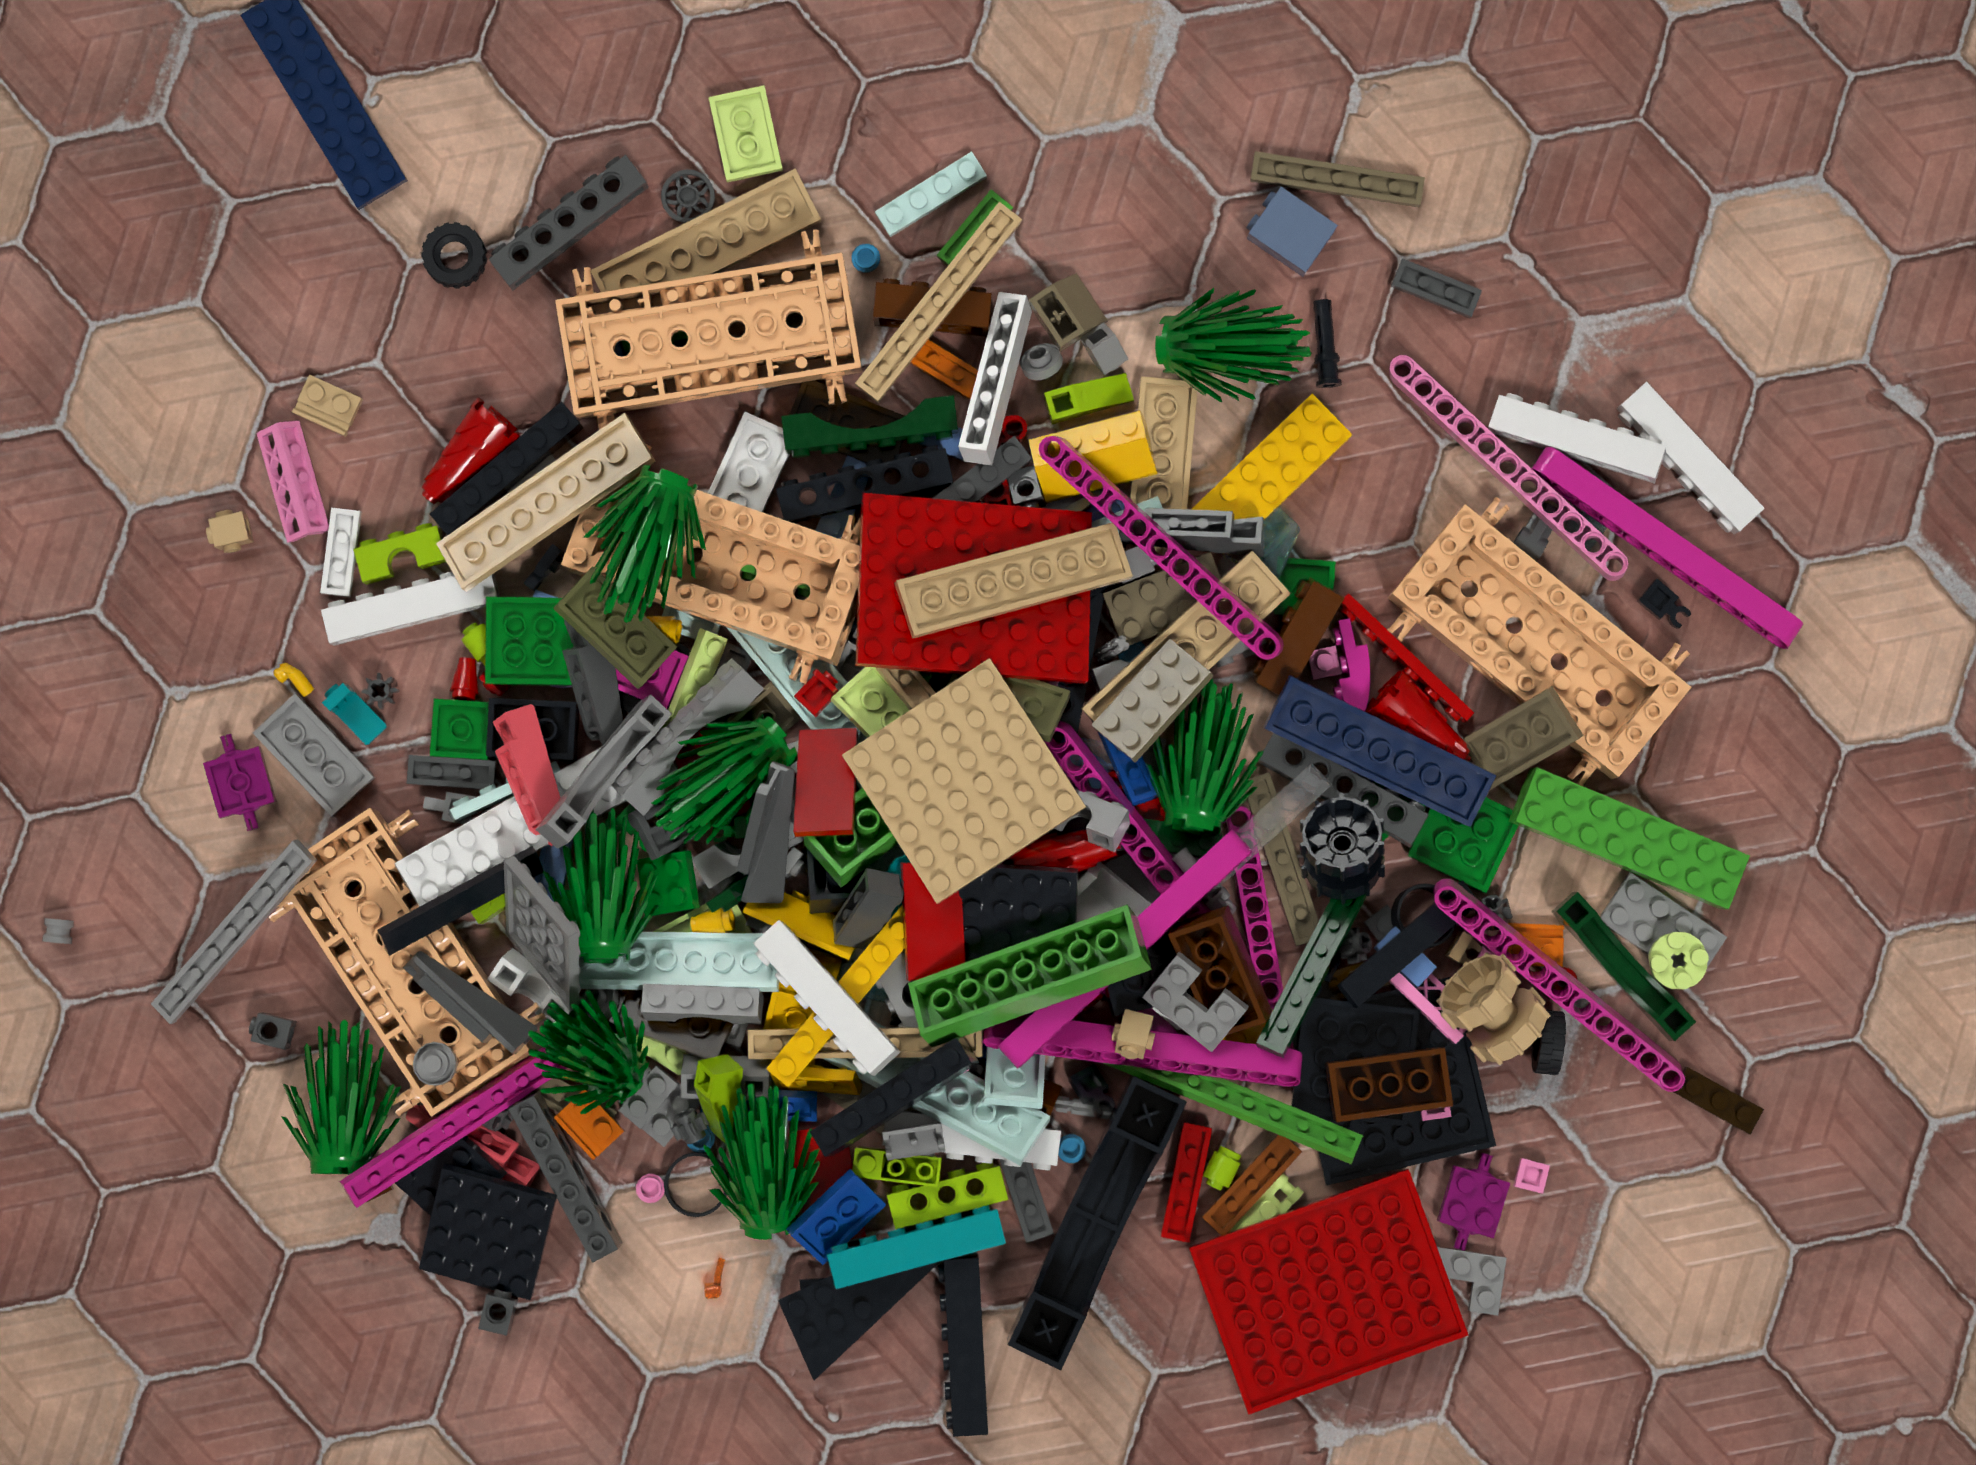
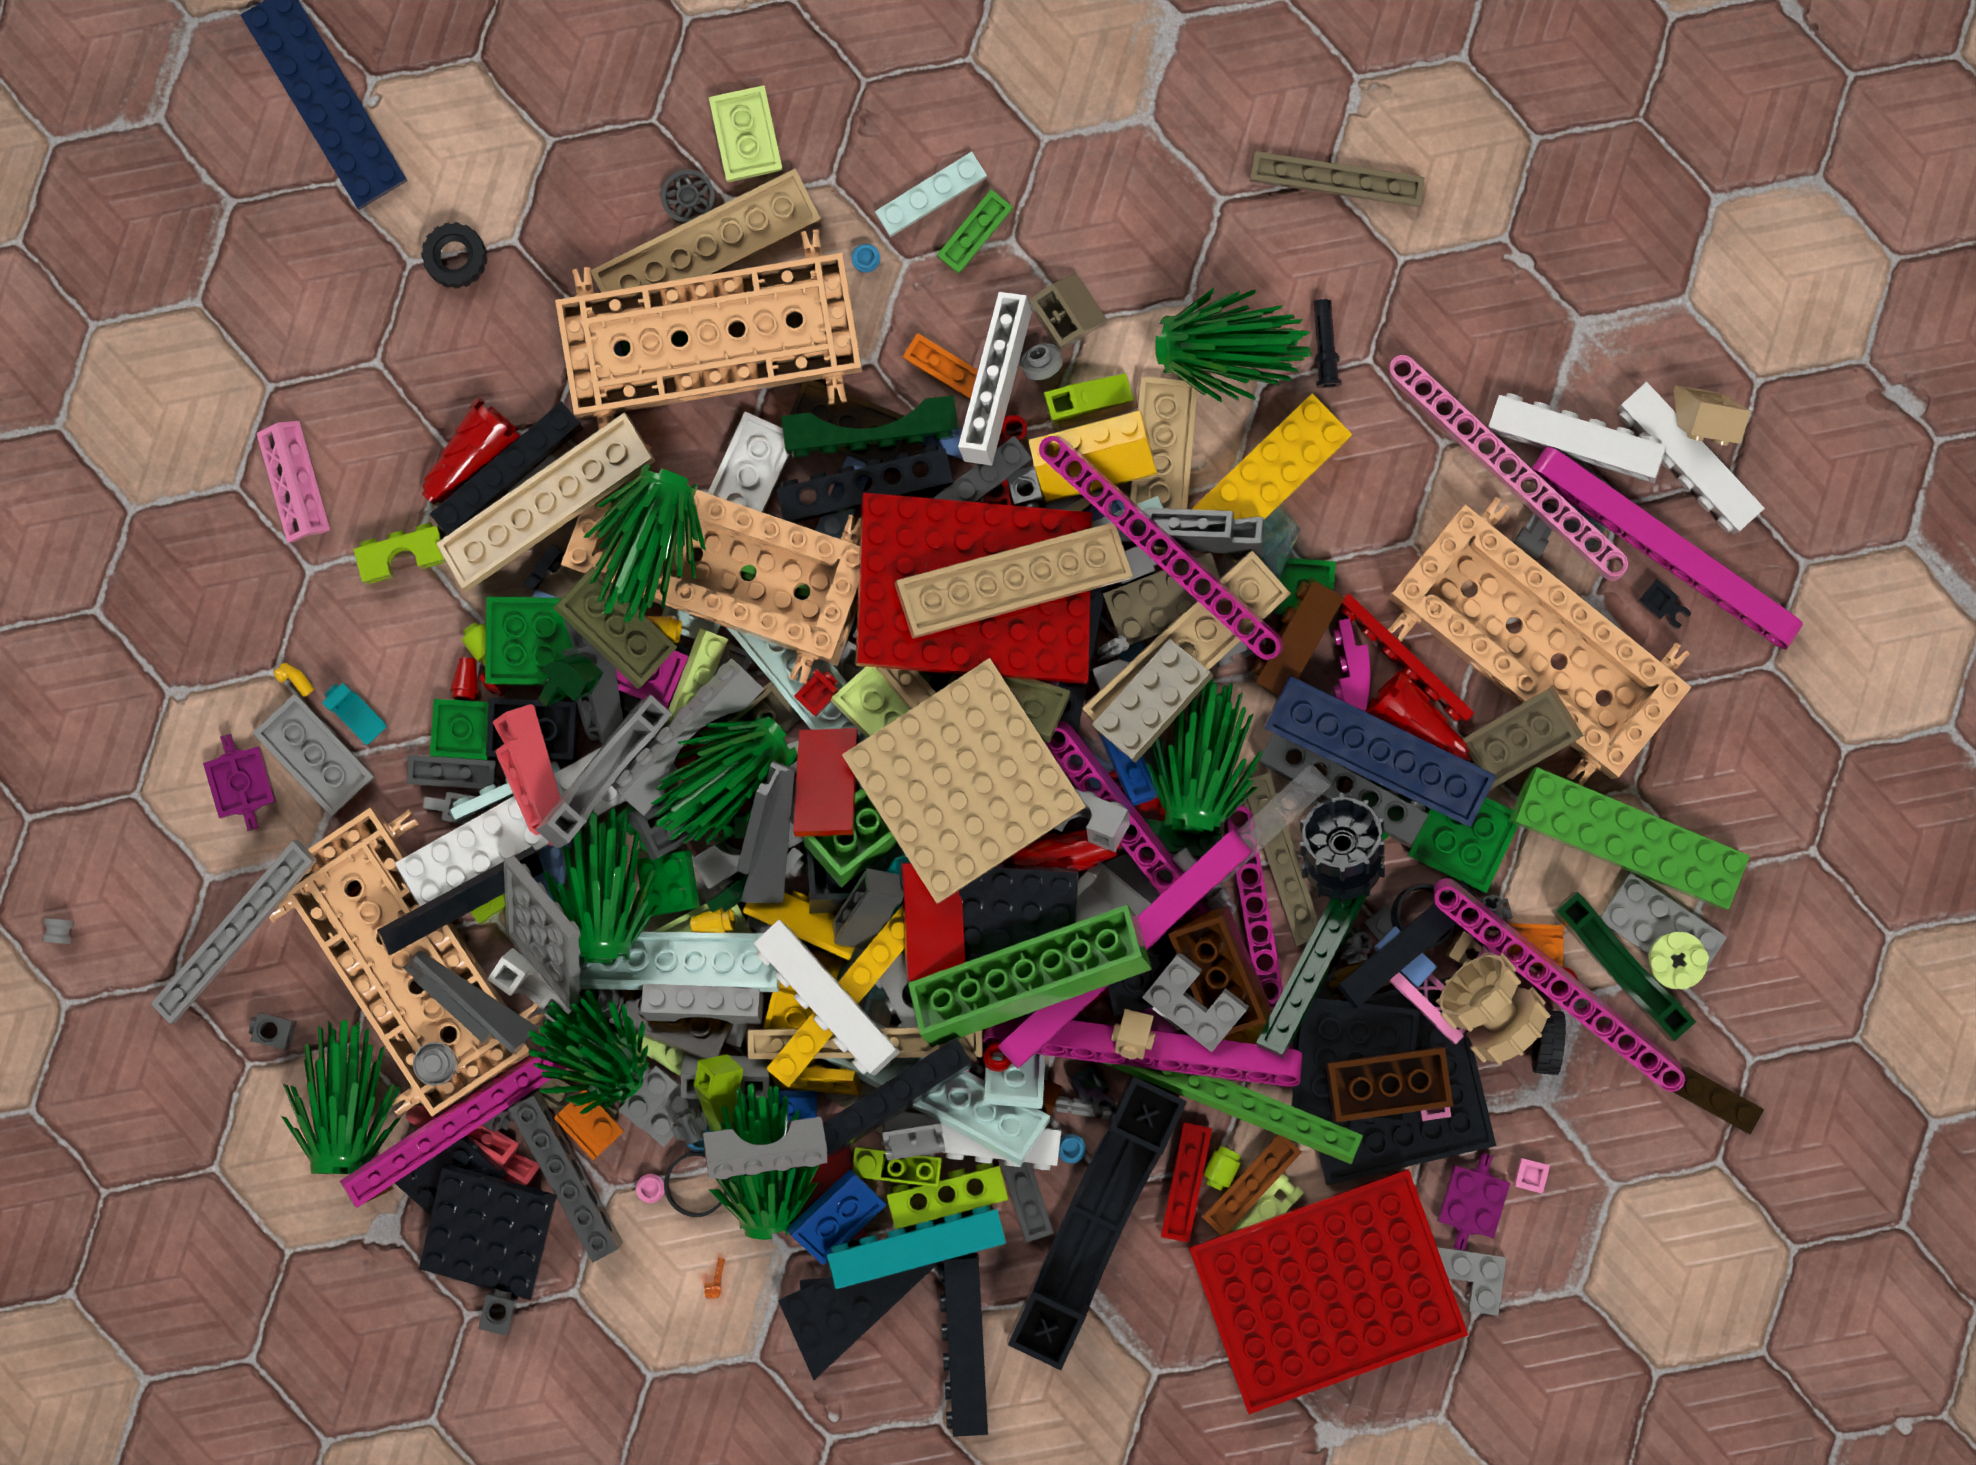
tan brick [206,510,254,553] -> none
tan plate [292,375,363,437] -> none
white plate [320,507,362,597] -> none
white brick [321,572,500,646] -> none
dark grey gear [361,673,400,710] -> none
dark grey brick [489,155,649,291] -> none
tan plate [855,202,1022,402] -> none
reddish brown brick [873,278,992,337] -> none
light grey brick [1080,322,1128,375] -> none
sand blue brick [1246,187,1338,277] -> none
bright pink plate [1308,645,1342,680] -> none
dark grey plate [1391,258,1482,318] -> none
none -> dark green brick [538,654,603,706]
none -> light grey arch [703,1117,827,1179]
none -> red plate [983,1043,1012,1072]
none -> tan slope [1674,385,1751,446]

